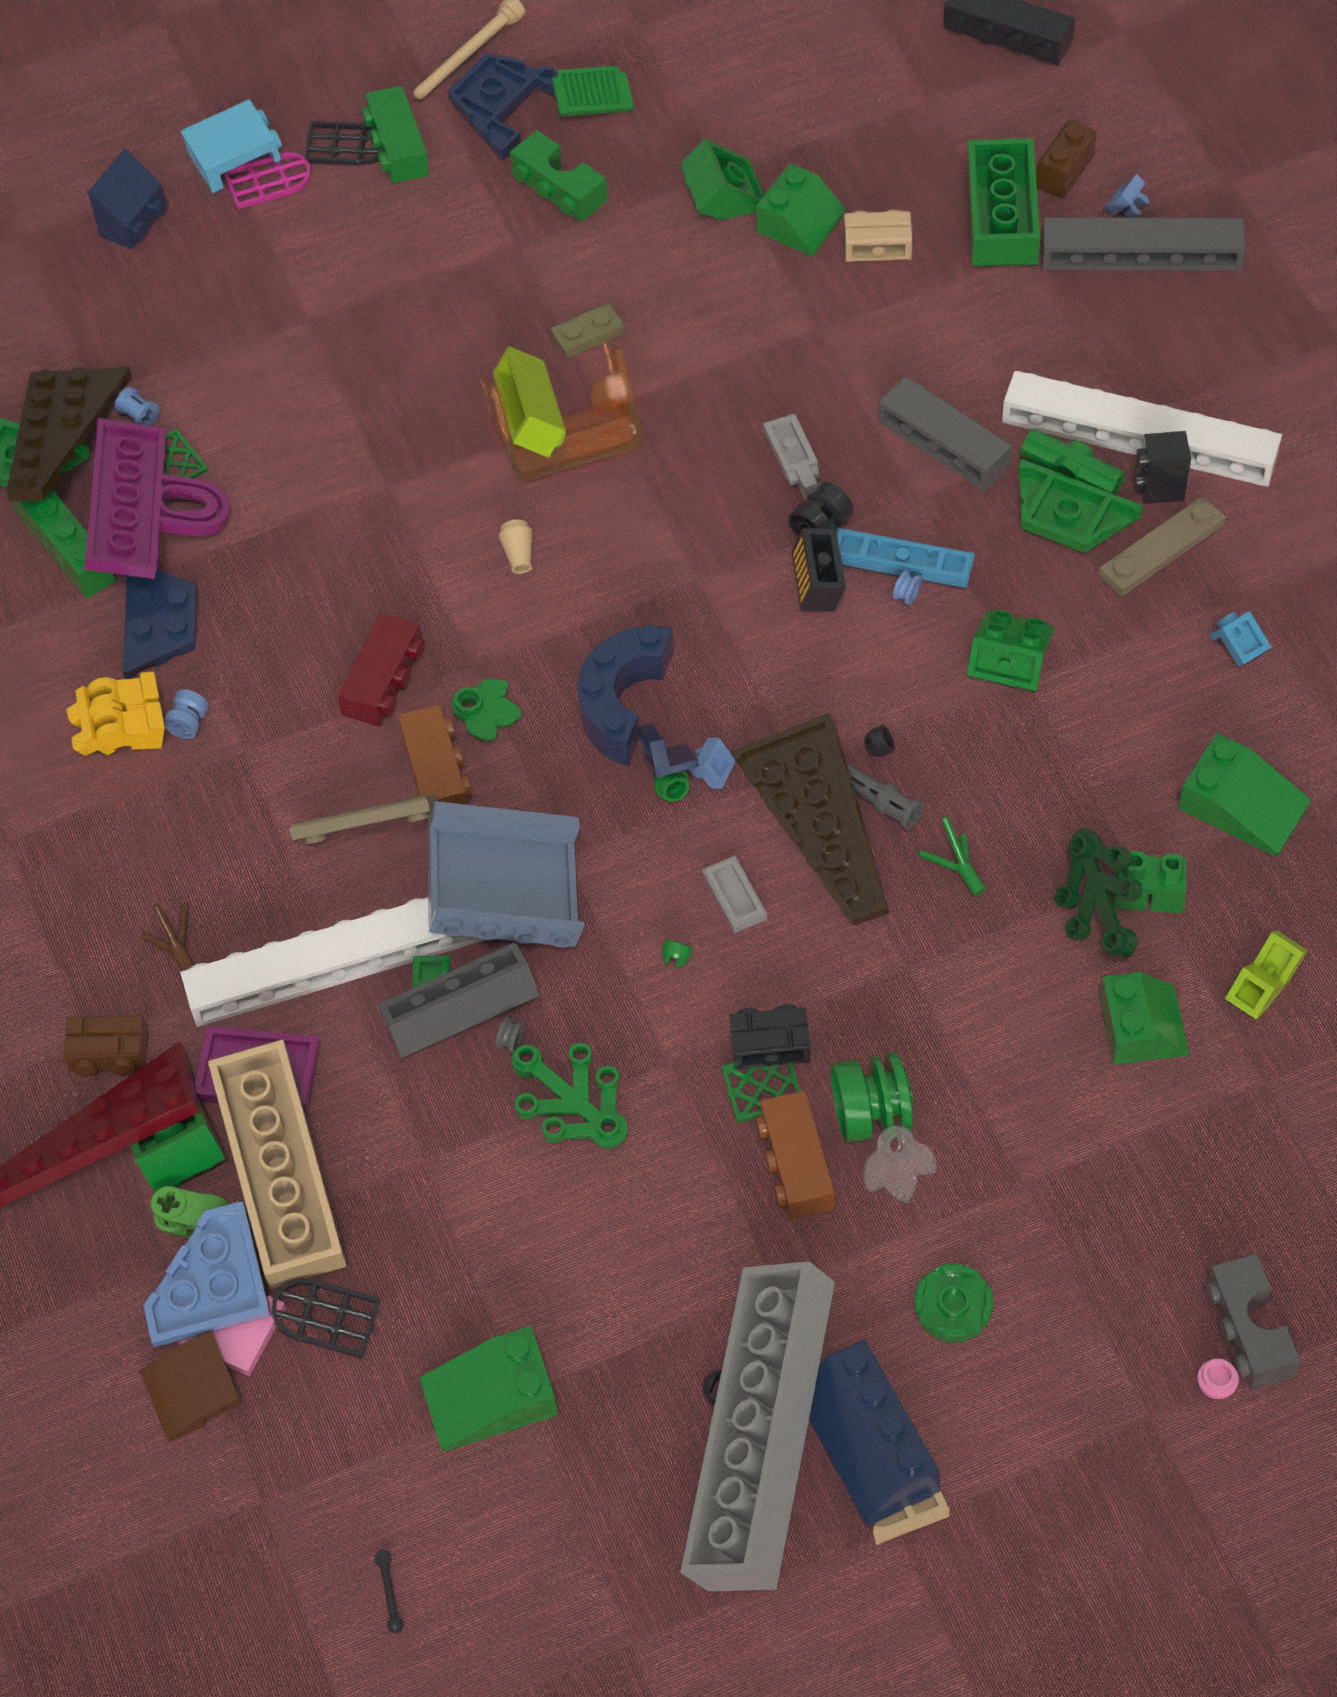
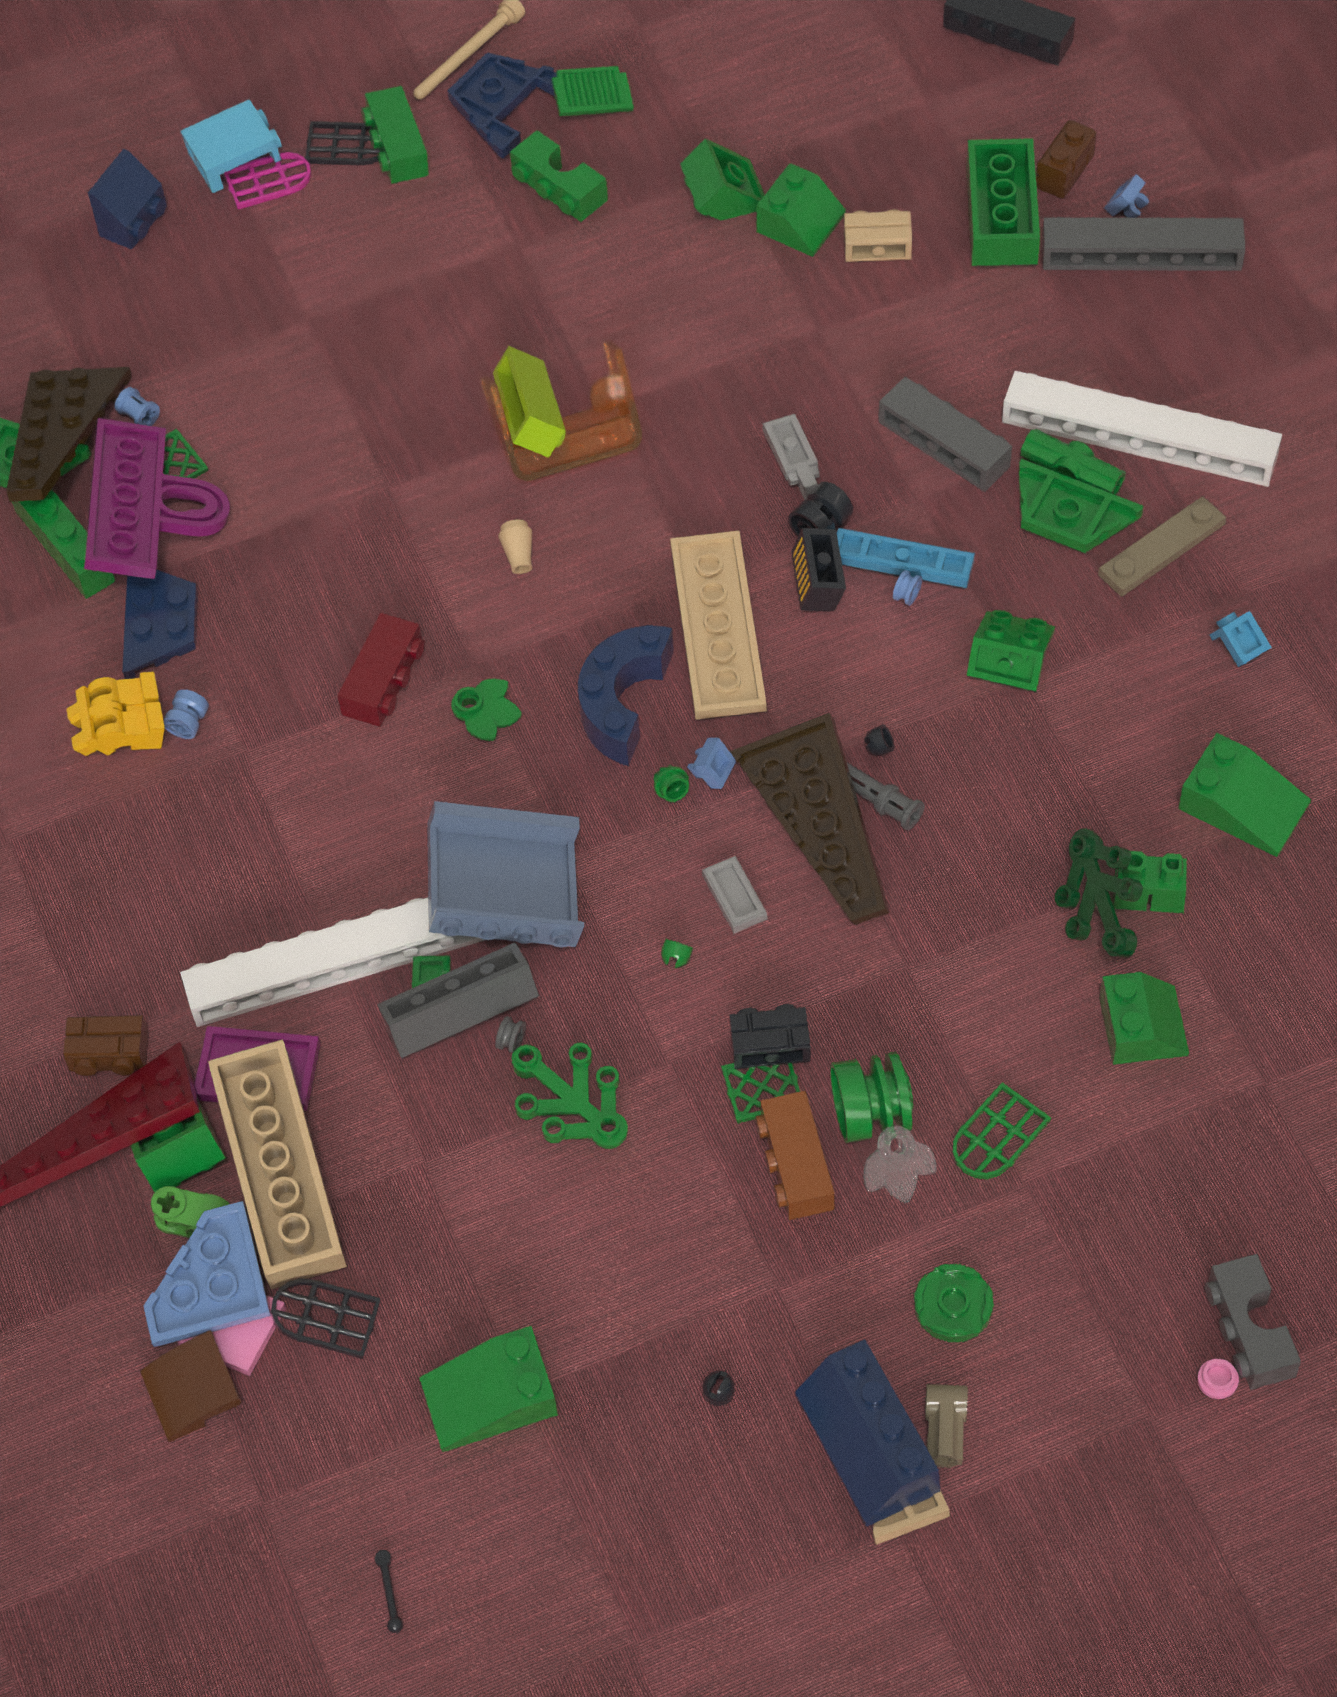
reddish brown plant [141,903,195,972] -> none
dark tan plate [289,793,439,844] -> none
dark orange brick [398,704,472,822] -> none
olive plate [550,303,625,359] -> none
dark blue panel [638,723,699,777] -> none
light grey brick [680,1261,835,1591] -> none
green plant [918,816,987,897] -> none
black brick [1134,431,1191,504] -> none
lime slope [1225,930,1308,1019] -> none
none -> tan plate [670,531,767,720]
none -> dark tan piece [925,1384,968,1468]
none -> green window [952,1082,1051,1179]

